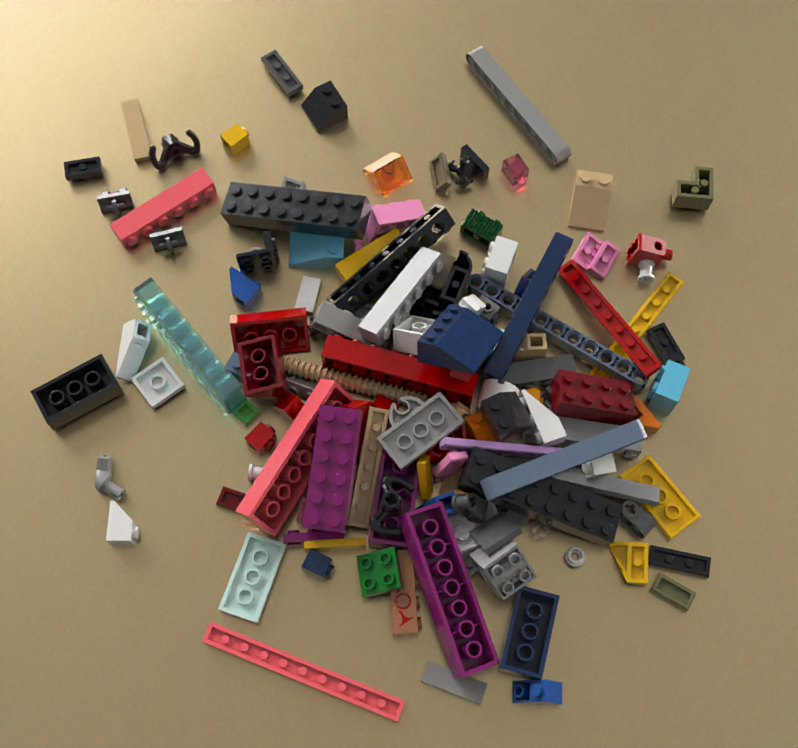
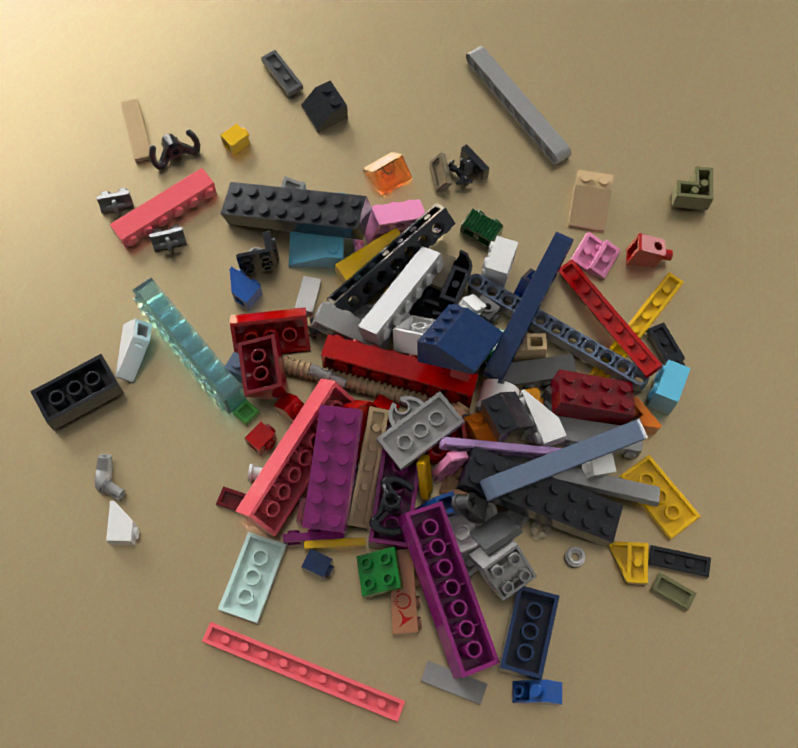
black plate [64,156,103,181] -> none
white plate [131,357,186,410] -> none
light grey hinge [286,376,317,401] -> none
clear pink brick [501,153,529,186] -> none
dark grey piece [620,500,657,539] -> none
white bush [638,259,655,283] -> none
none -> light grey pin [308,363,348,389]

